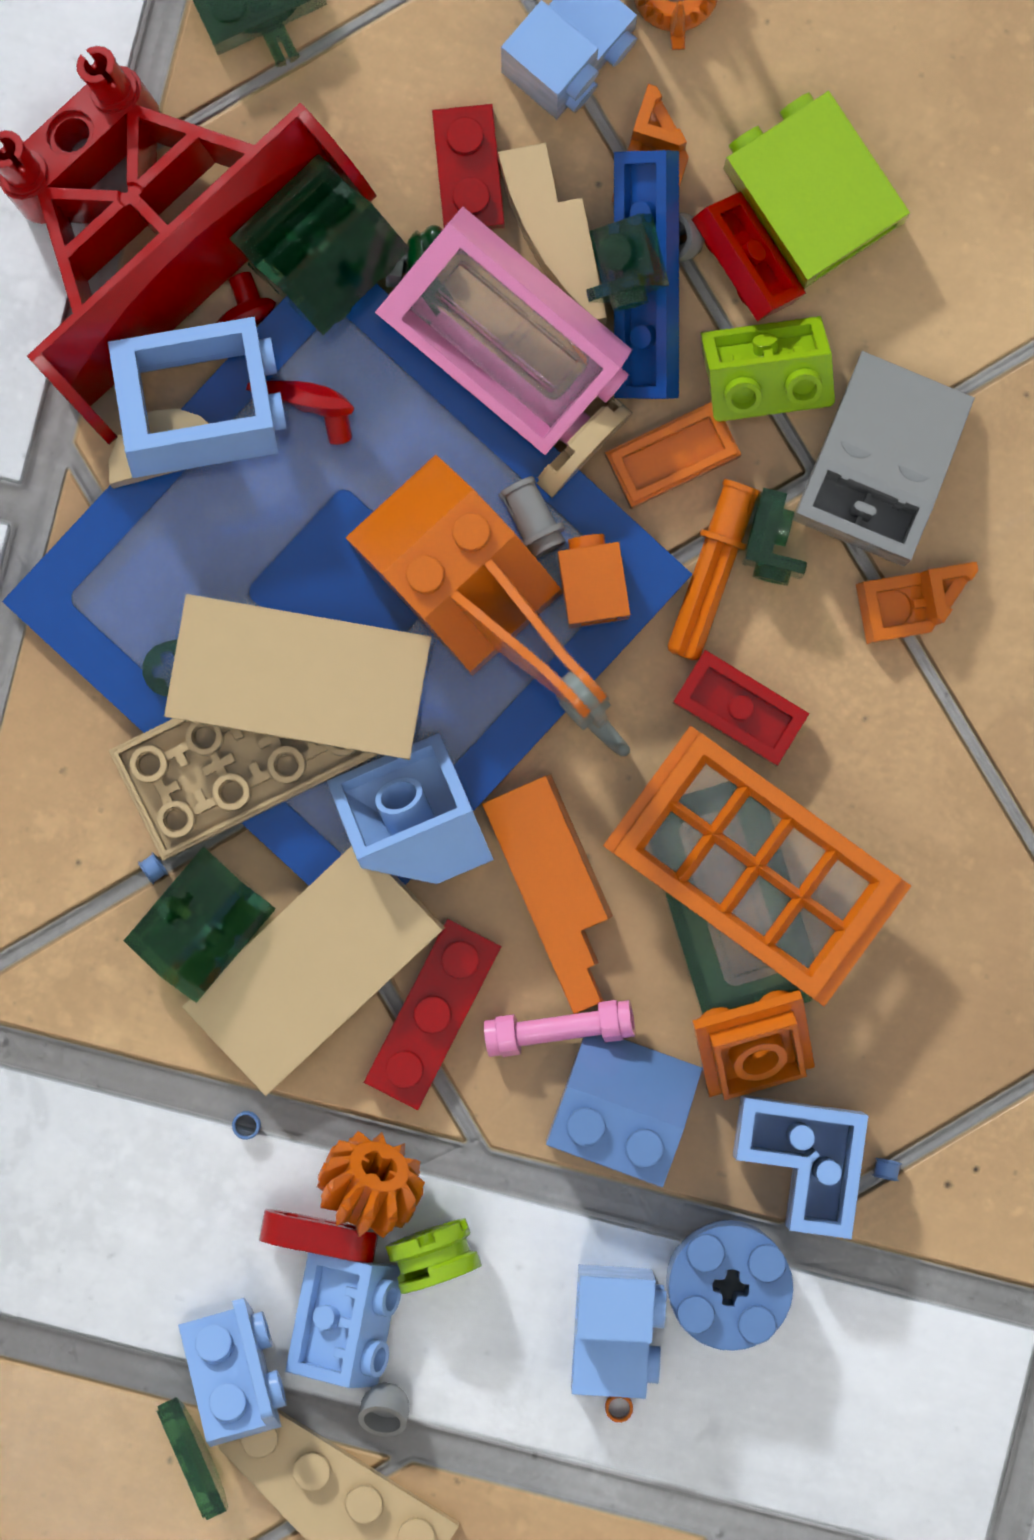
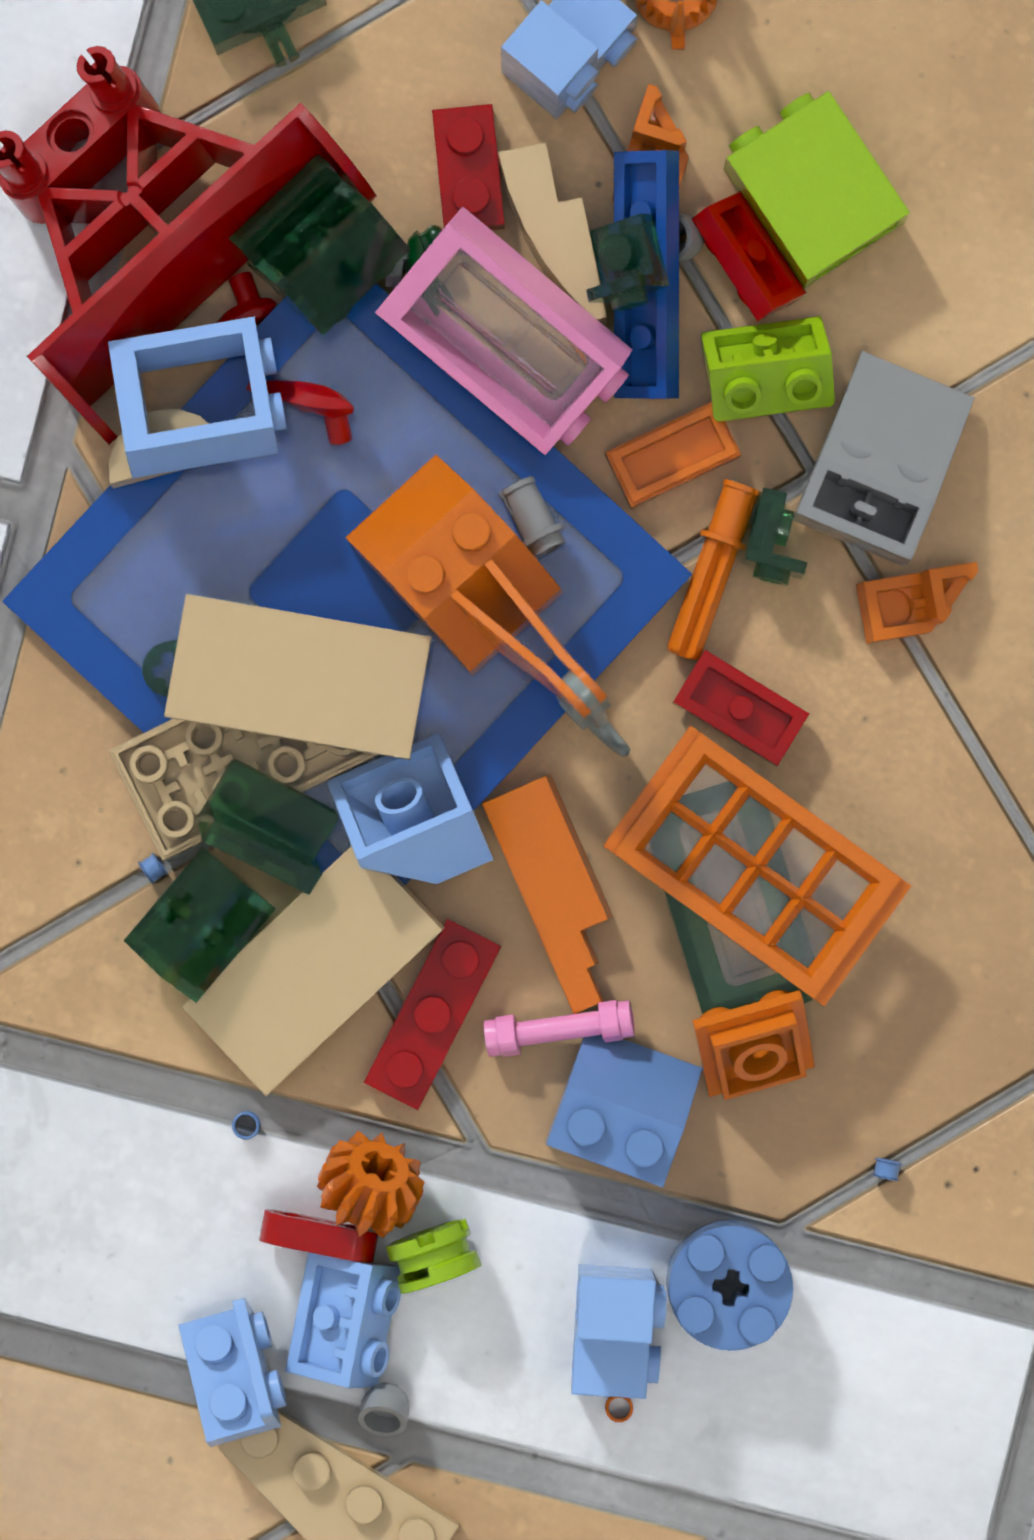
clear green tile [157,1397,228,1520] -> none
tan tile [536,399,632,498] -> none
orange brick [557,534,631,629] -> none
light blue brick [733,1095,868,1239] -> none
none -> clear green panel [196,759,338,895]

